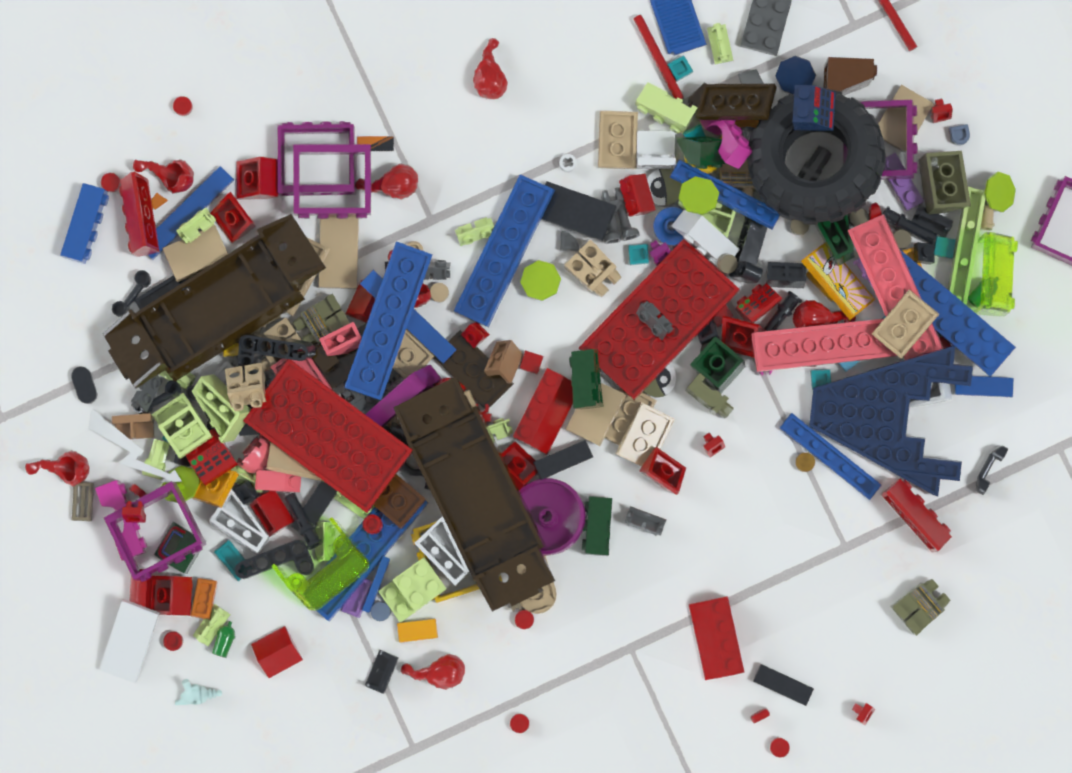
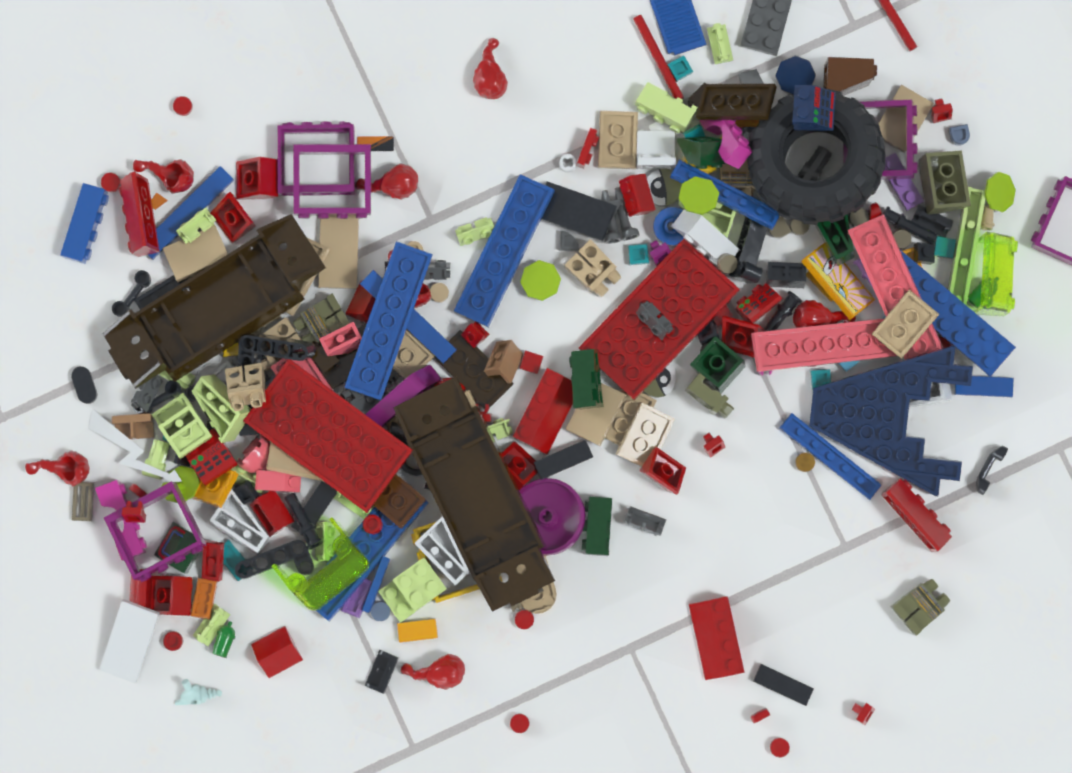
none -> red plate [202,540,224,582]
none -> red plate [577,128,599,169]
none -> dark tan tile [769,216,792,238]

